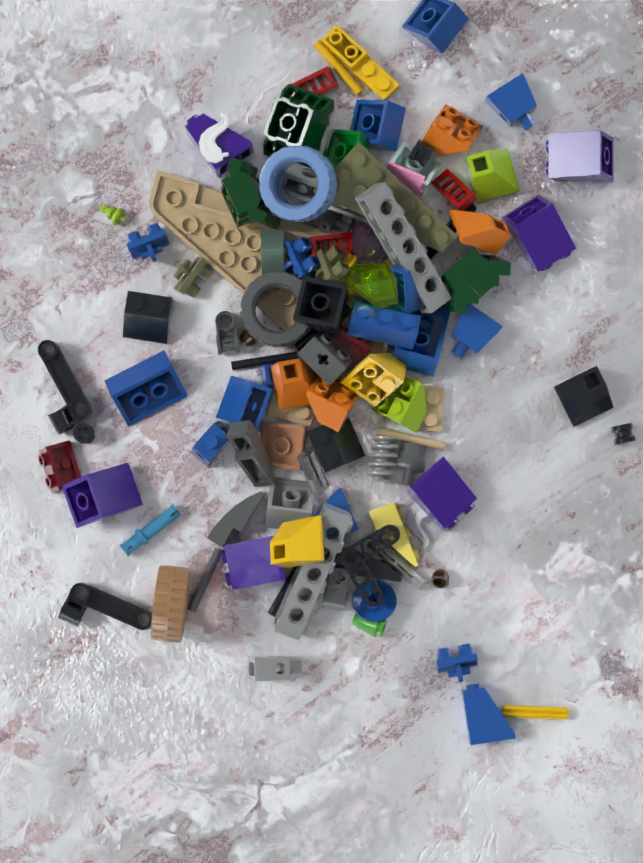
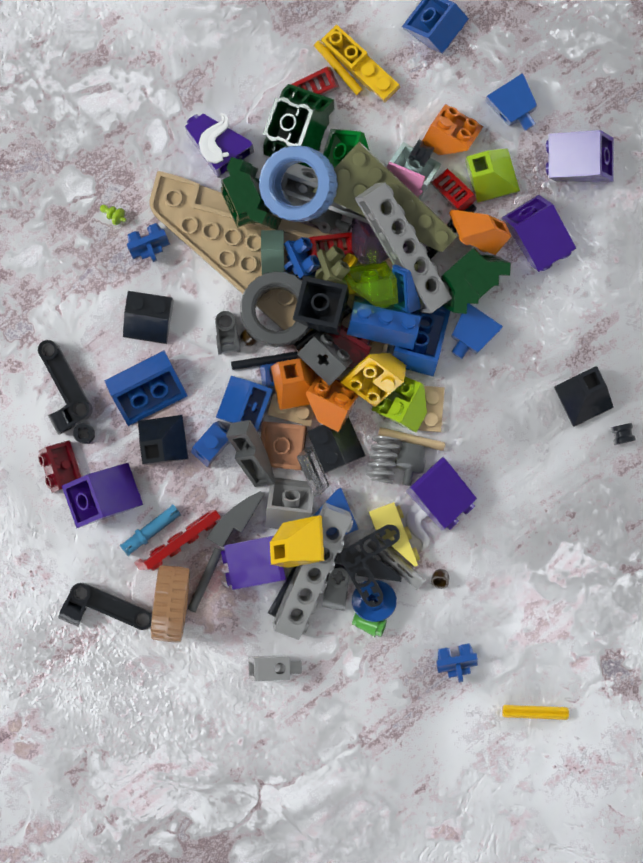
olive hips [173,256,213,298] -> none
blue slope [350,100,406,151] -> none
blue slope [461,683,516,745] -> none
none -> red wing [134,510,221,571]
none -> black slope [138,415,189,465]

